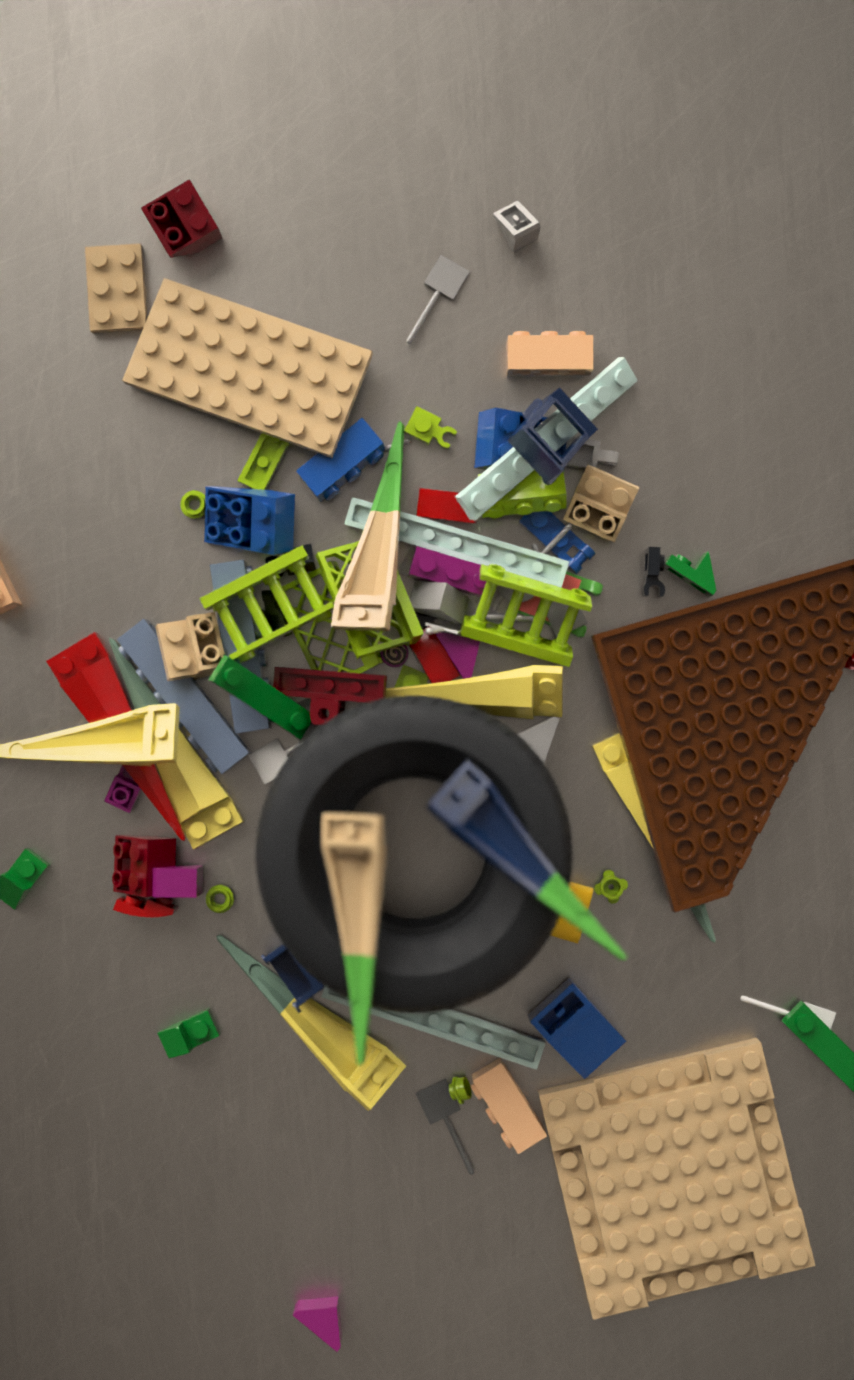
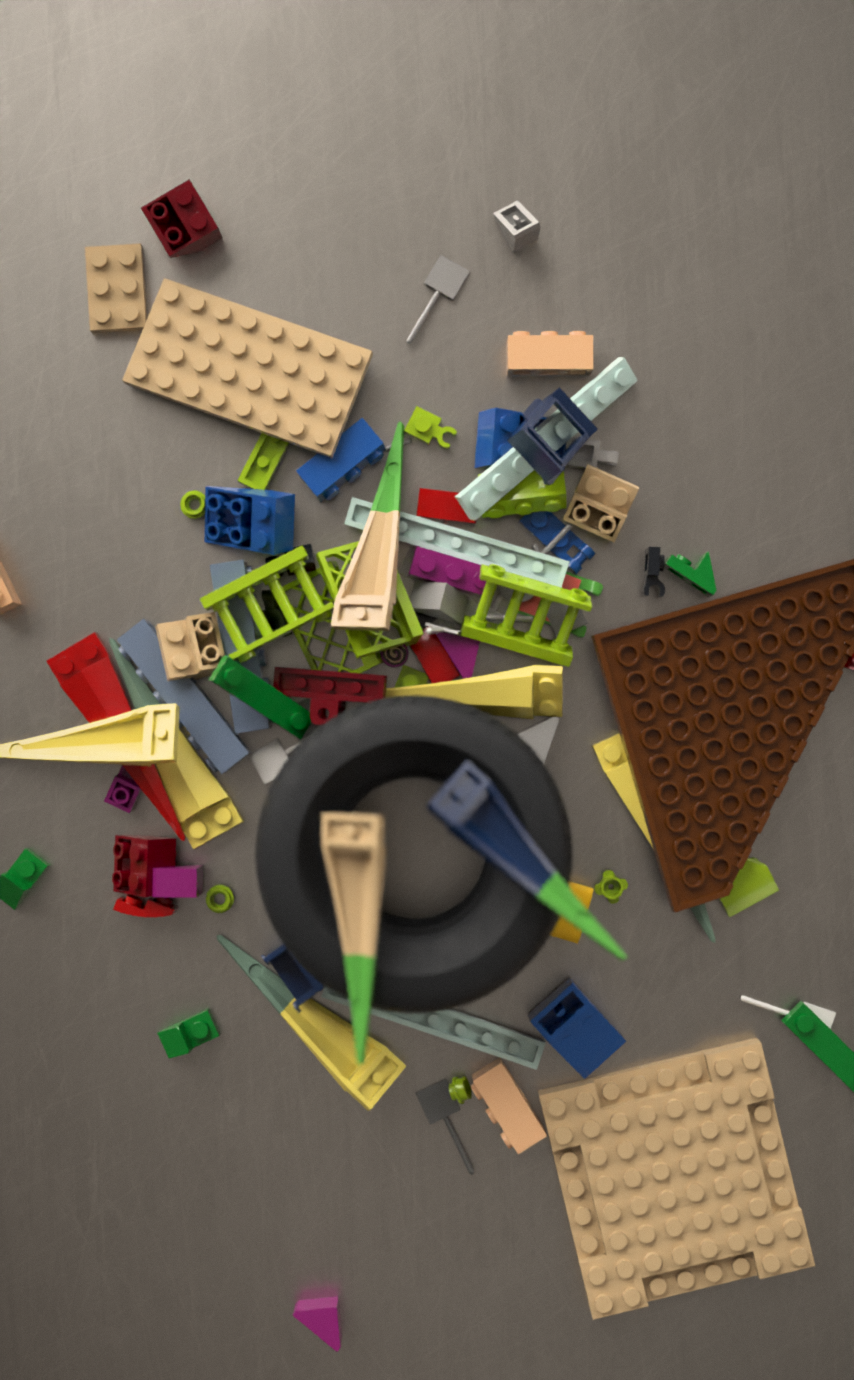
none -> lime slope [719,857,779,917]

